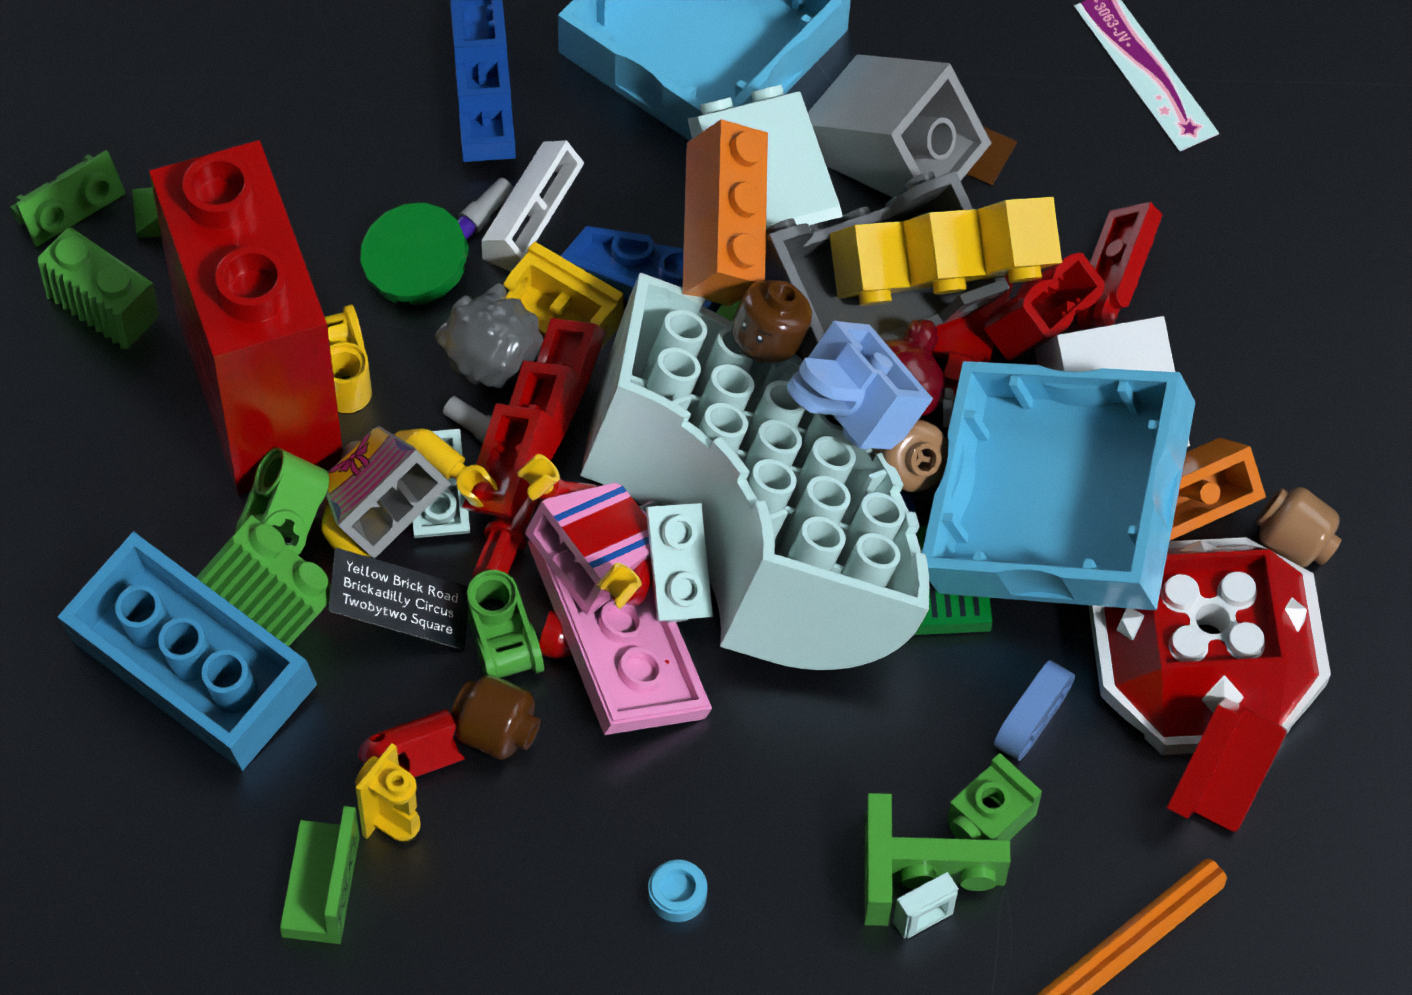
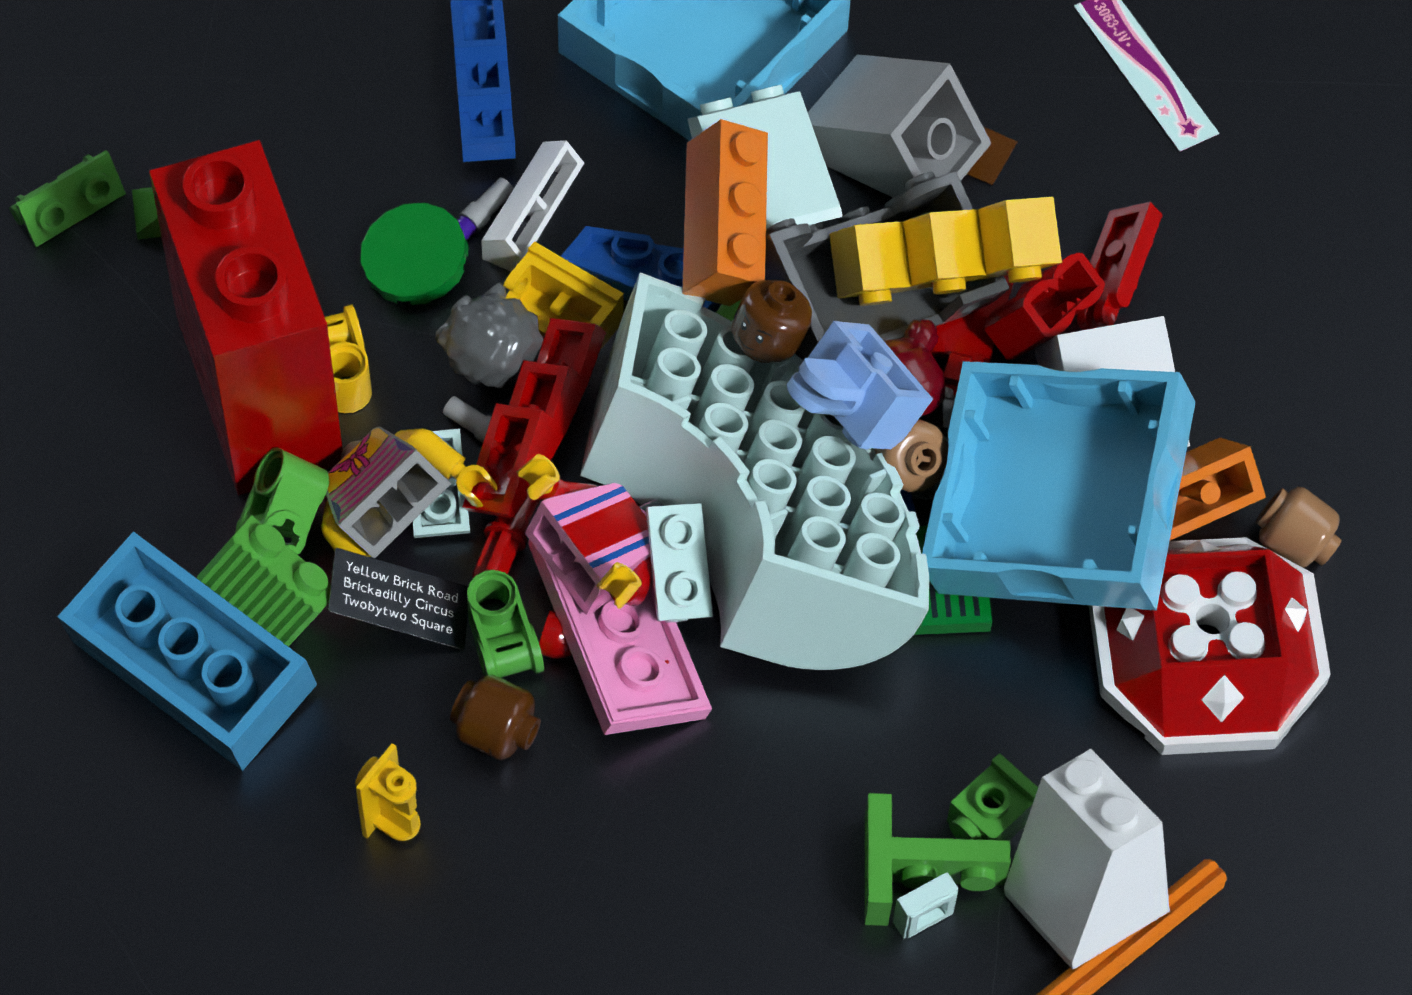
bright green brick [38,228,160,349] -> none
bright green panel [280,806,360,944] -> none
red piece [357,708,464,778] -> none
medium azure tile [648,860,707,922] -> none
medium blue beam [994,660,1075,761] -> none
red panel [1167,698,1287,831] -> none
none -> white slope [1004,749,1170,970]

